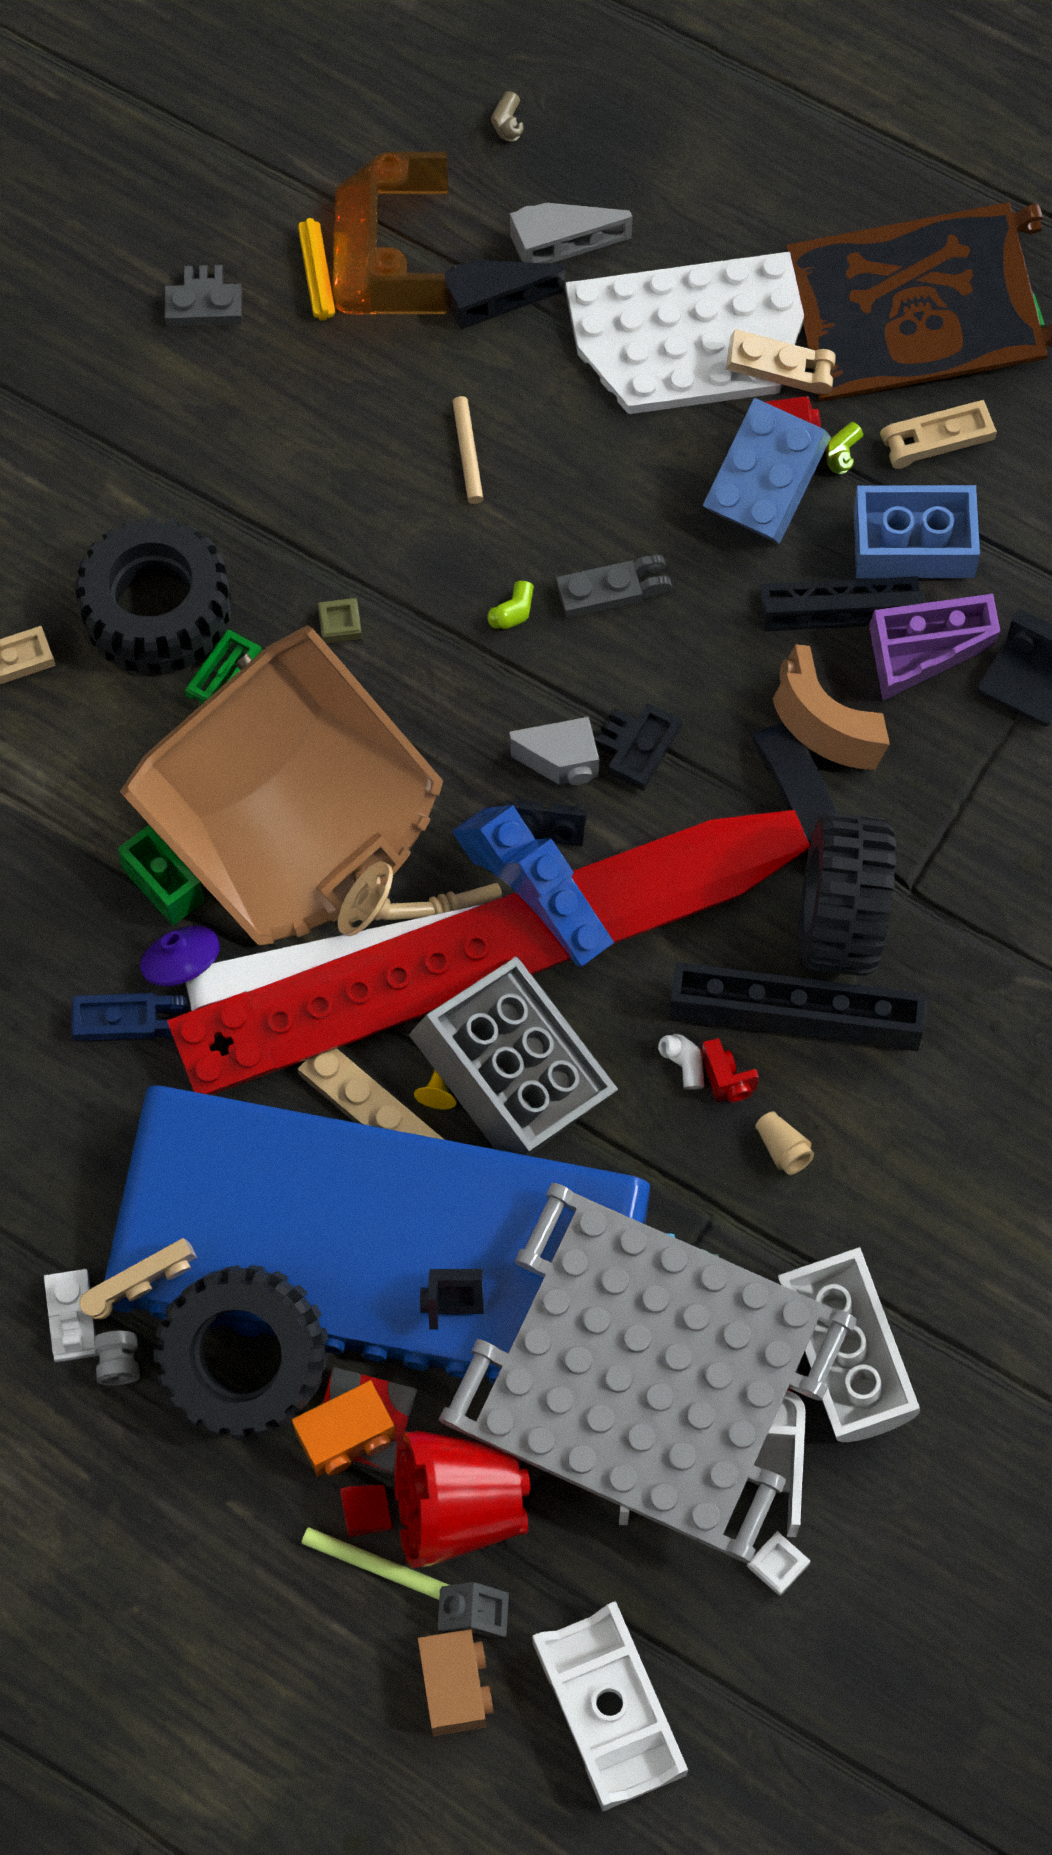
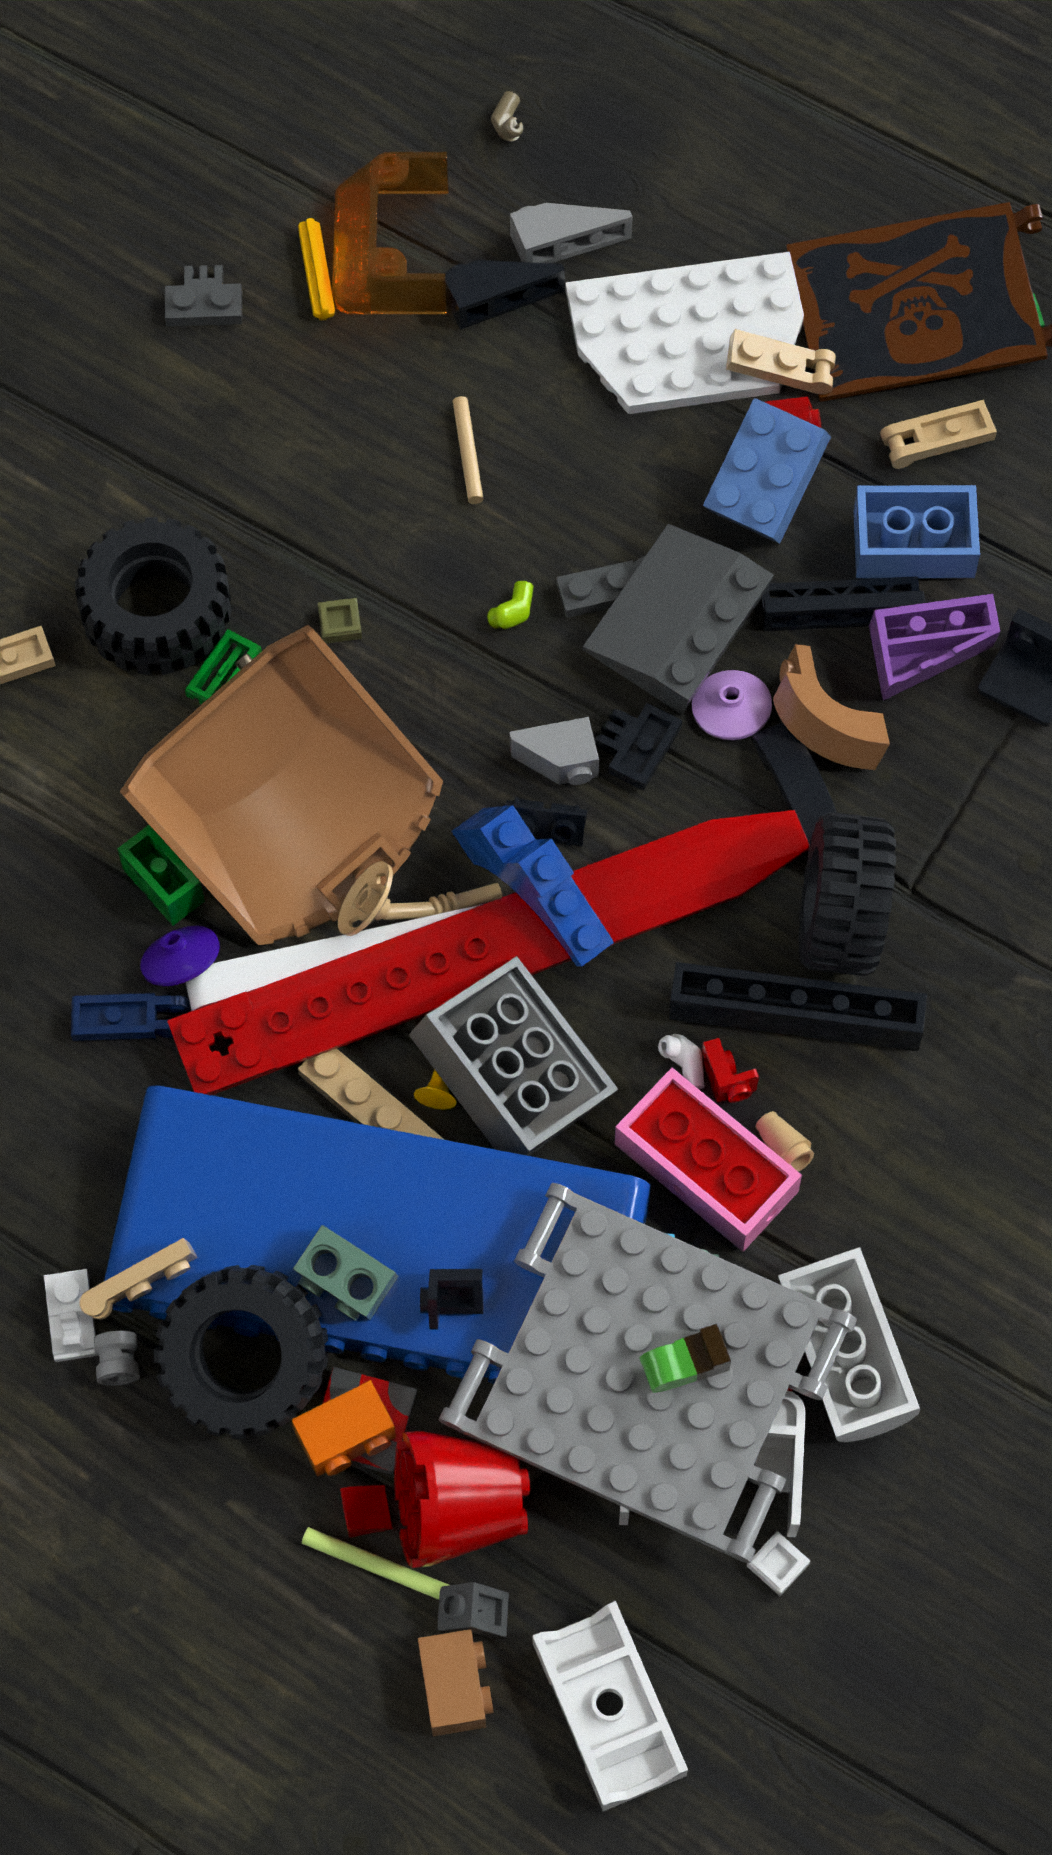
lime arm [825,422,863,474] -> none
none -> sand green brick [293,1225,399,1321]
none -> dark grey slope [582,524,774,715]
none -> brick [615,1068,802,1252]
none -> leg [639,1323,731,1393]
none -> lavender dish [692,670,772,740]

